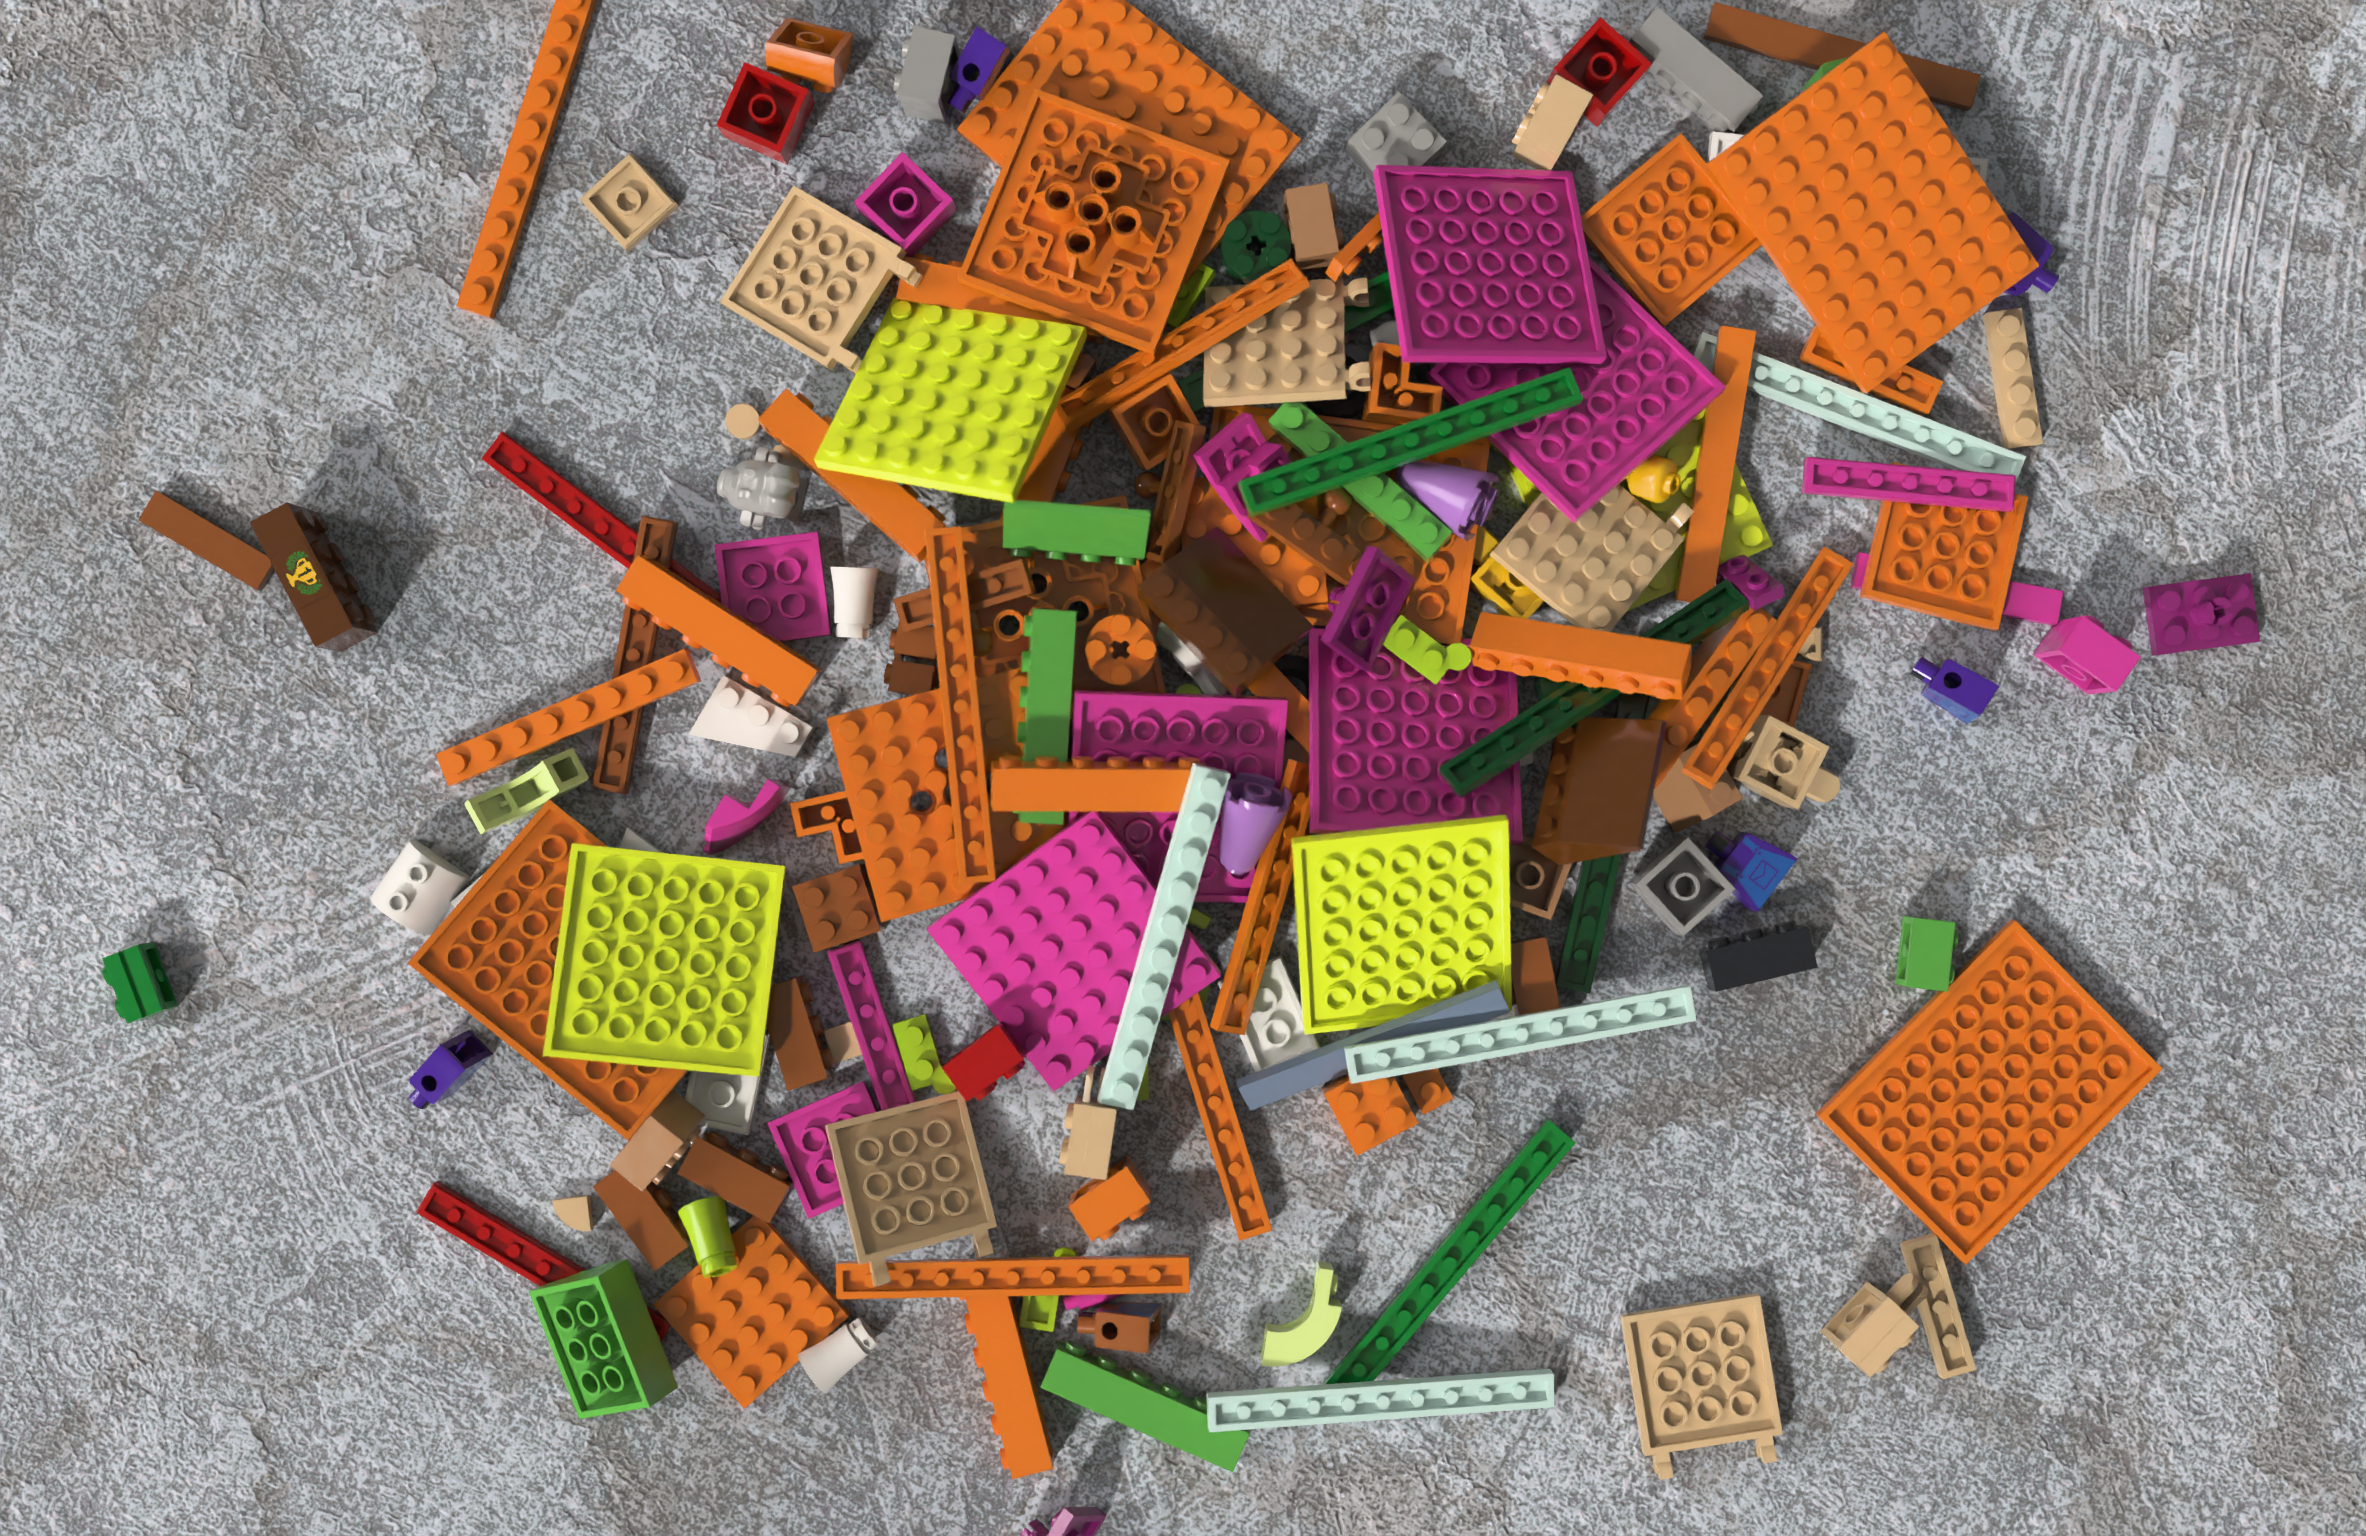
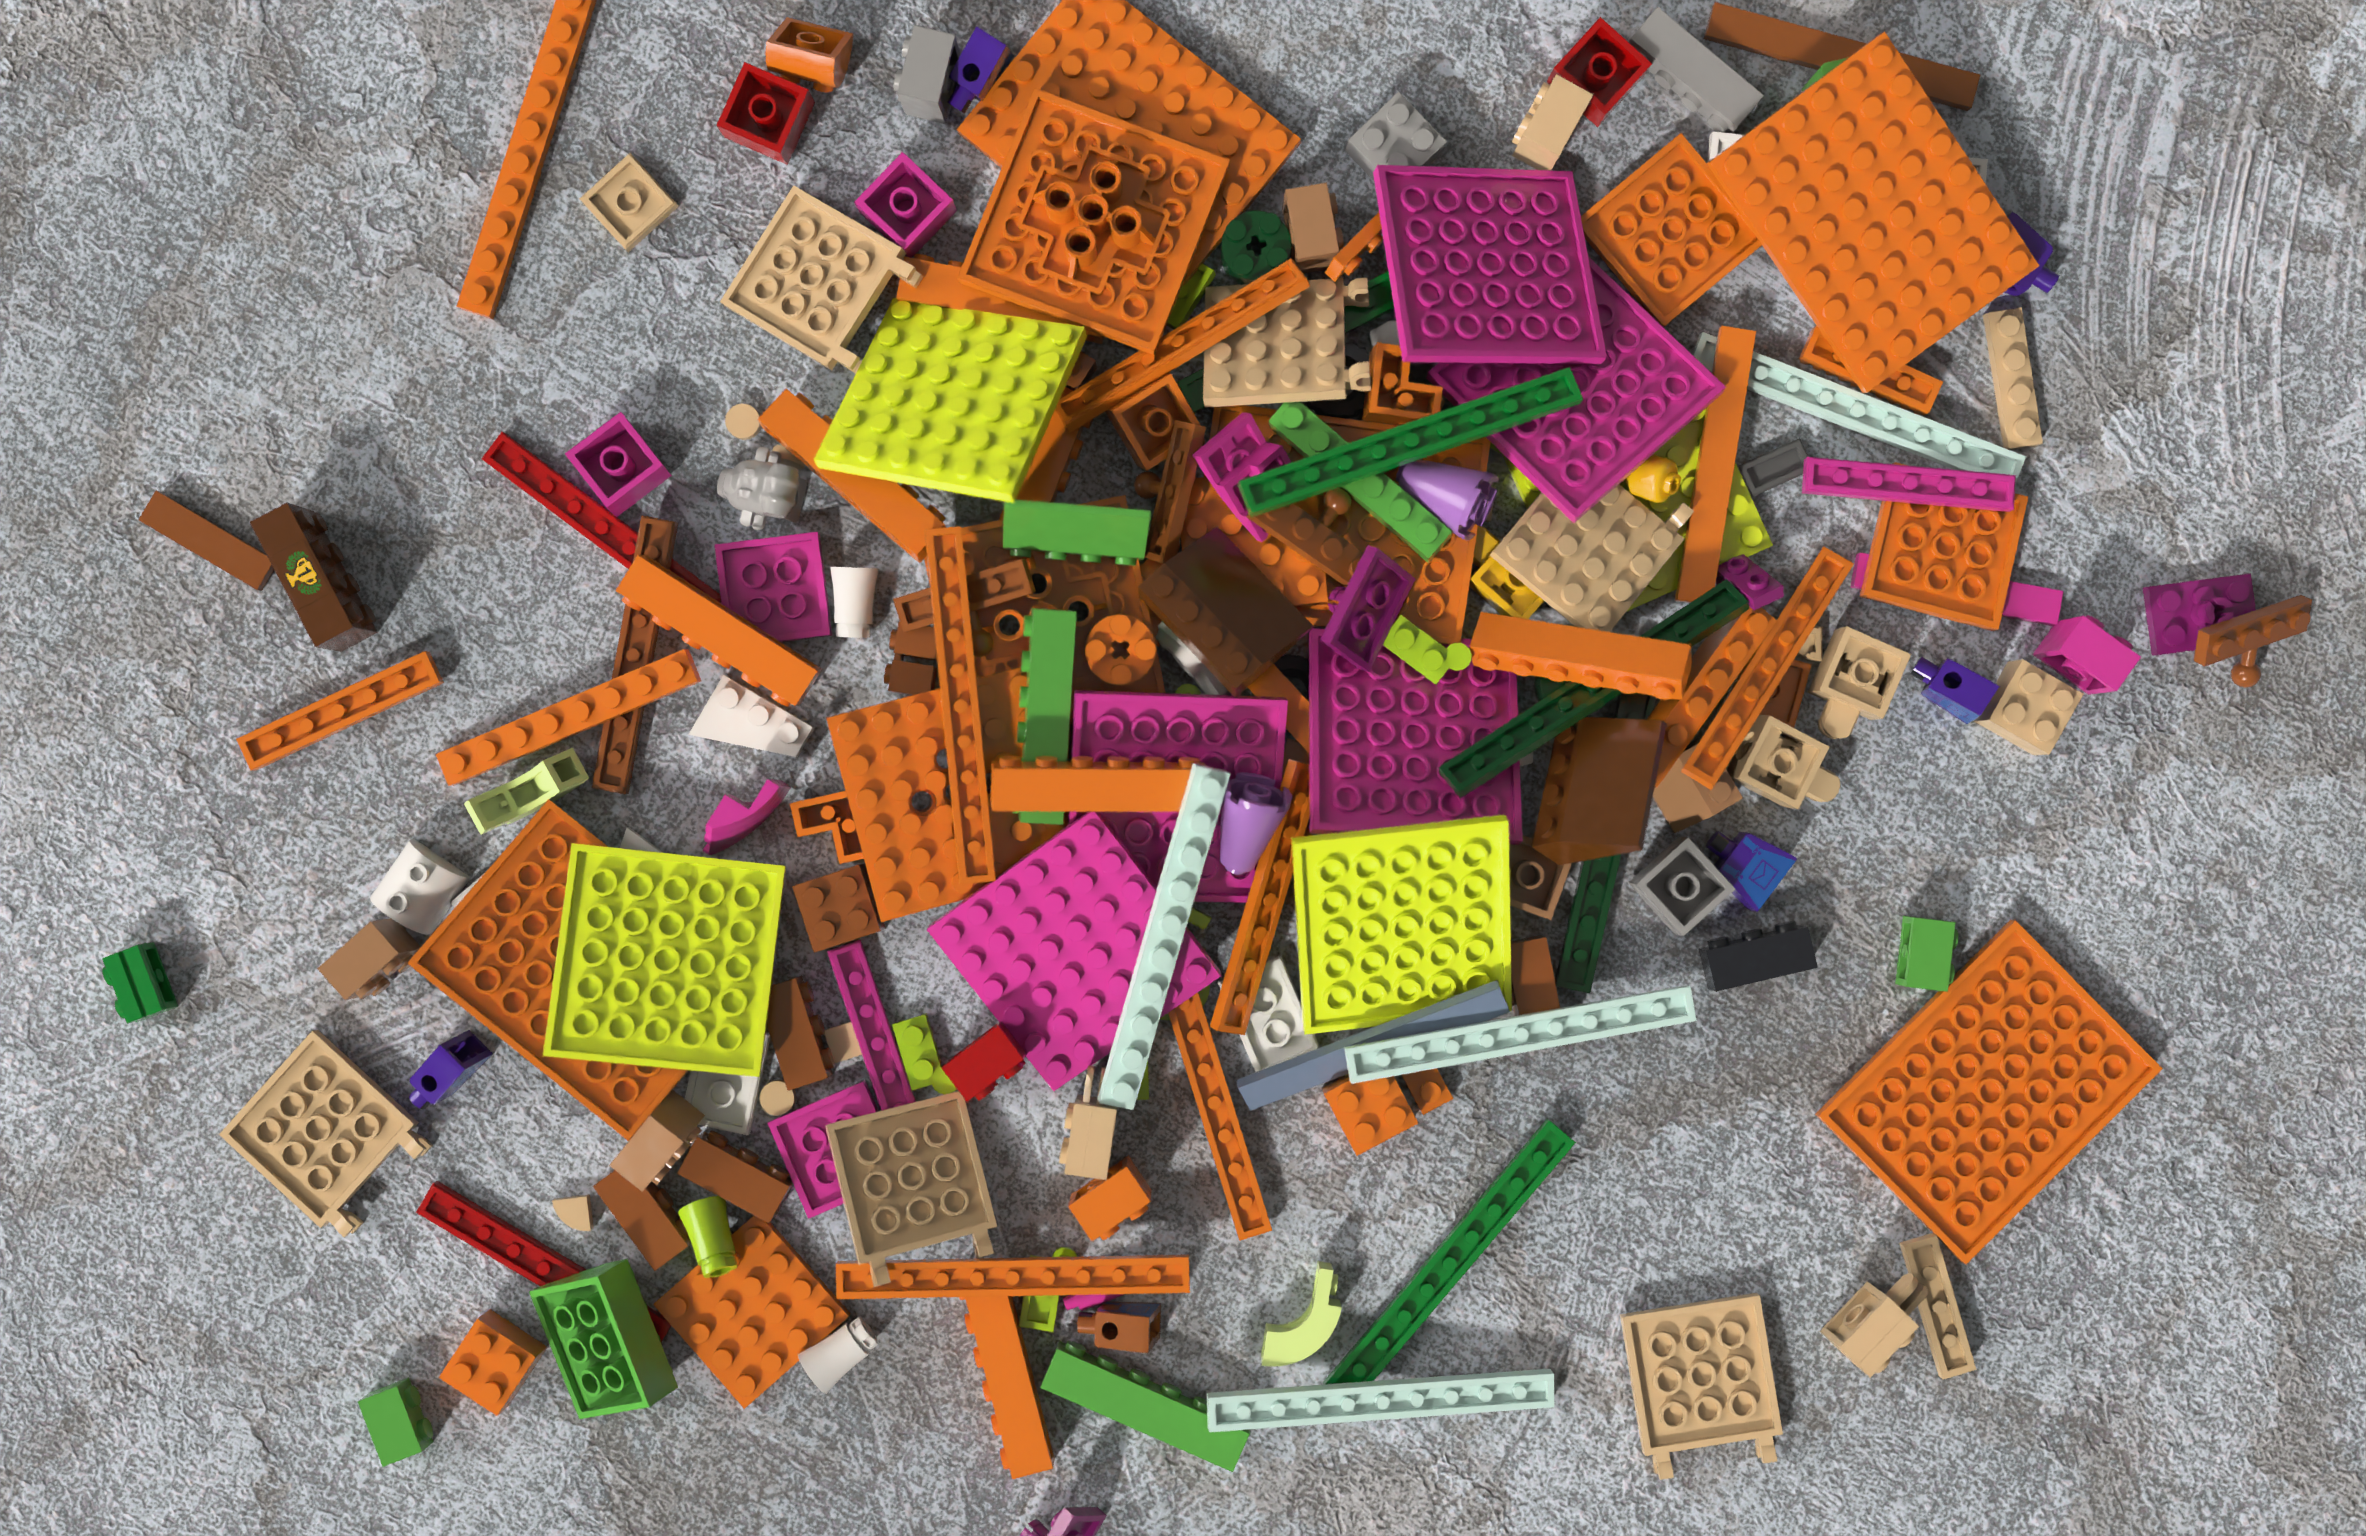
none -> tan plate [219,1030,433,1237]
none -> orange plate [236,651,444,771]
none -> medium nougat brick [317,918,421,1000]
none -> bright green brick [358,1377,433,1467]
none -> orange brick [438,1309,547,1416]
none -> dark pink brick [565,412,672,517]
none -> tan tile [760,1079,796,1116]
none -> dark grey tile [1737,438,1808,498]
none -> tan brick [1808,626,1911,739]
none -> tan brick [1974,659,2084,755]
none -> dark orange plate [2194,595,2312,688]

